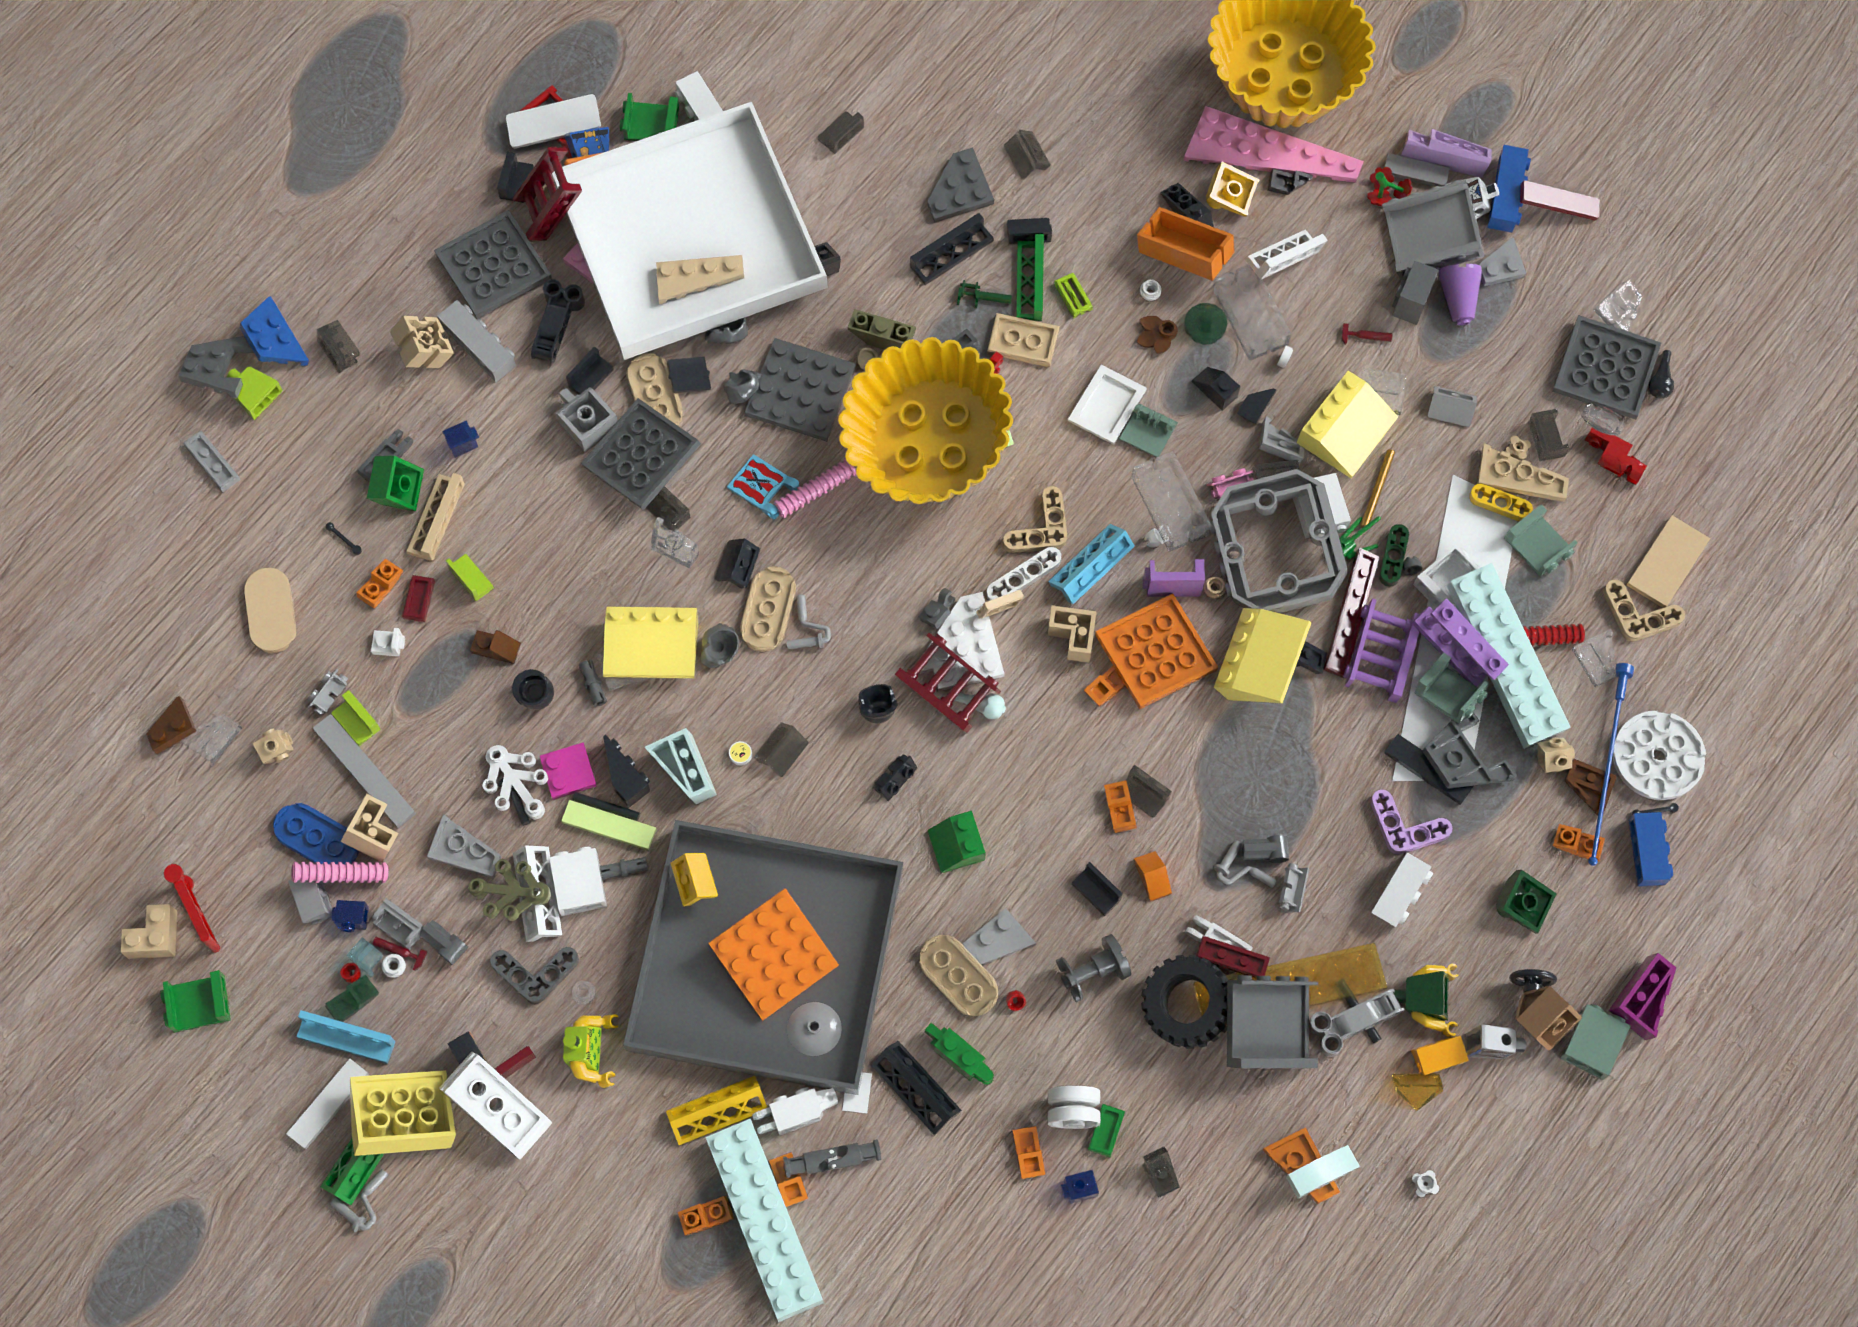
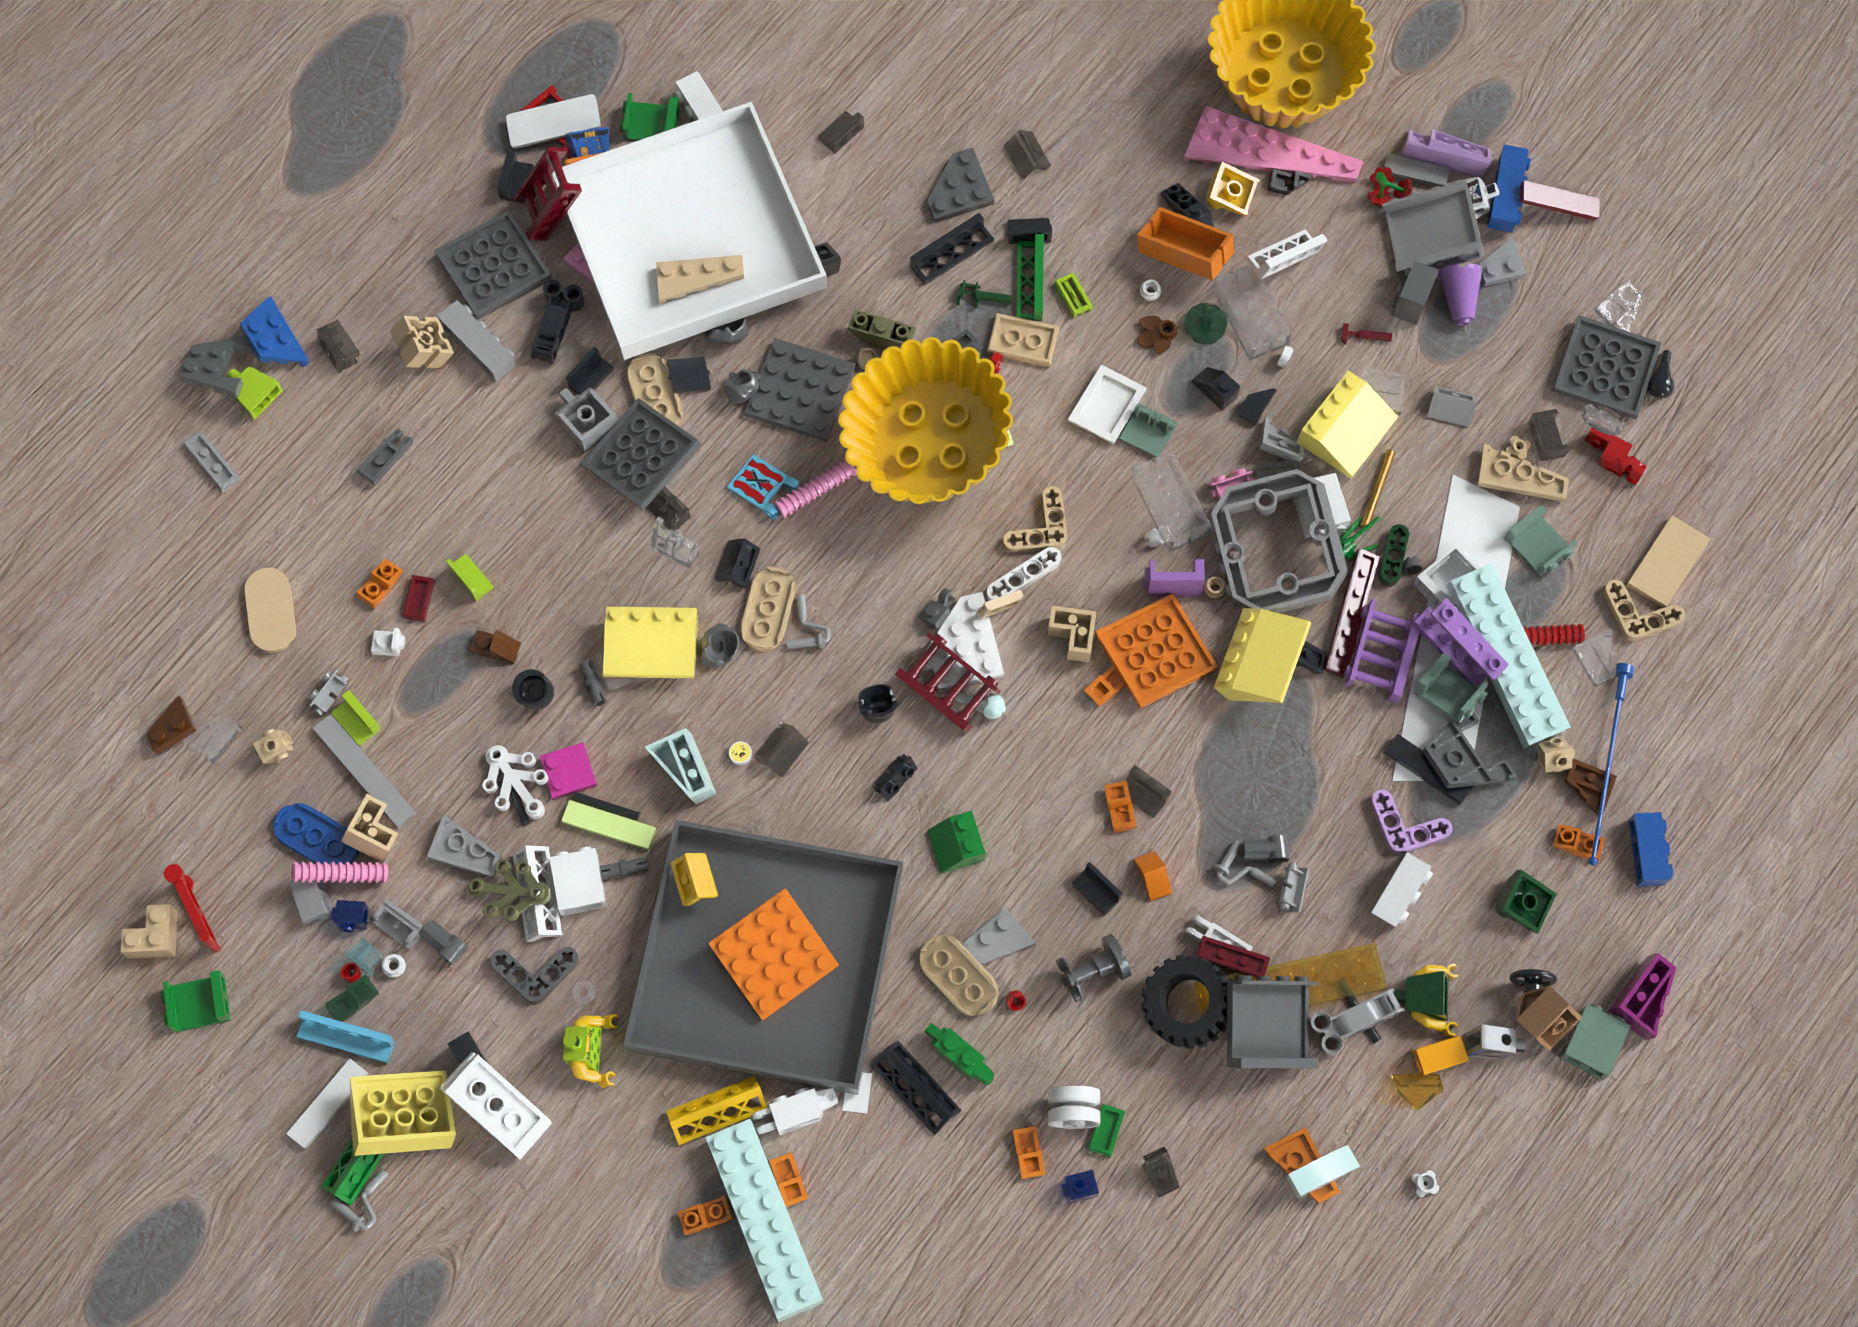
black hinge [326,522,362,555] -> none
green slope [366,456,424,511] -> none
dark red piece [372,937,428,971] -> none
tan fence [407,473,465,562] -> none
clear blue brick [442,420,479,458] -> none
dark red tile [494,1046,536,1079] -> none
black slope [603,734,650,808] -> none
dark grey piece [783,1139,881,1178] -> none
light grey dish [787,1002,842,1056] -> none
medium azure fence [1048,524,1135,604] -> none
yellow beam [1469,484,1533,521] -> none
white plate [1613,711,1706,800] -> none
black hinge [1632,803,1679,815] -> none

